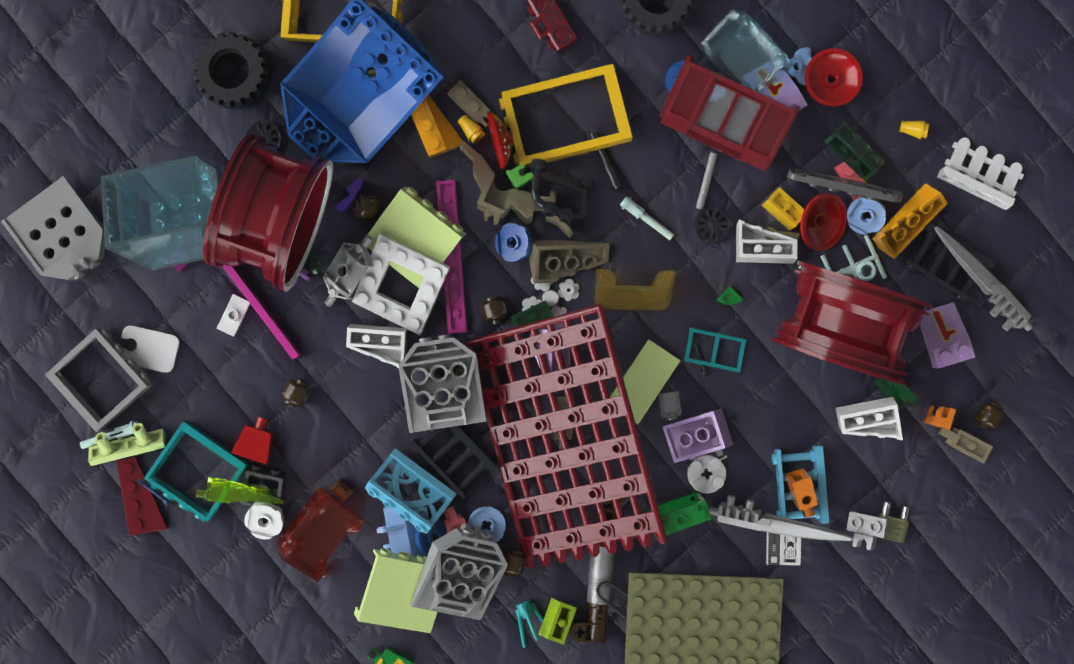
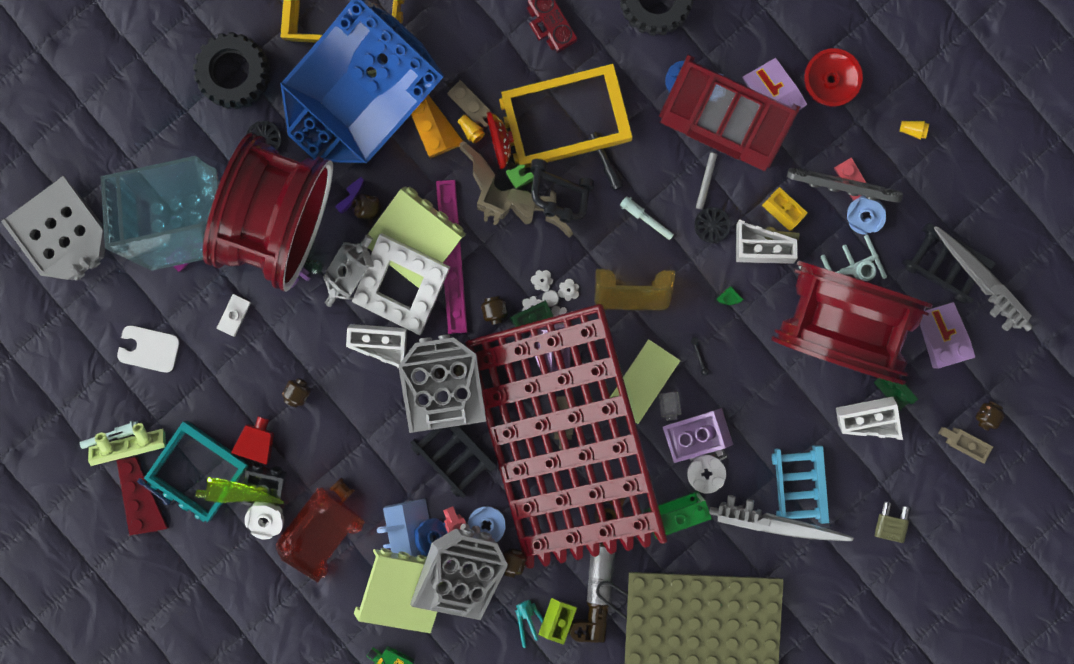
light grey window [45,328,152,432] -> none
dark pink tile [201,233,301,359] -> none
medium azure fence [365,448,456,534] -> none
plate [495,223,532,262] -> none
dark tan wedge [529,240,609,284] -> none
teal window [684,327,747,373] -> none
clear light blue windscreen [701,9,794,93] -> none
sticker [766,532,801,565] -> none
light blue plate [785,47,812,86] -> none
orange torso [785,468,818,517] -> none
red dish [800,193,847,251] -> none
clear green piece [824,121,885,182] -> none
light grey plate [846,511,889,550] -> none
light orange wedge [872,183,948,259] -> none
orange hinge [922,405,956,430] -> none
white fence [937,138,1024,210] -> none

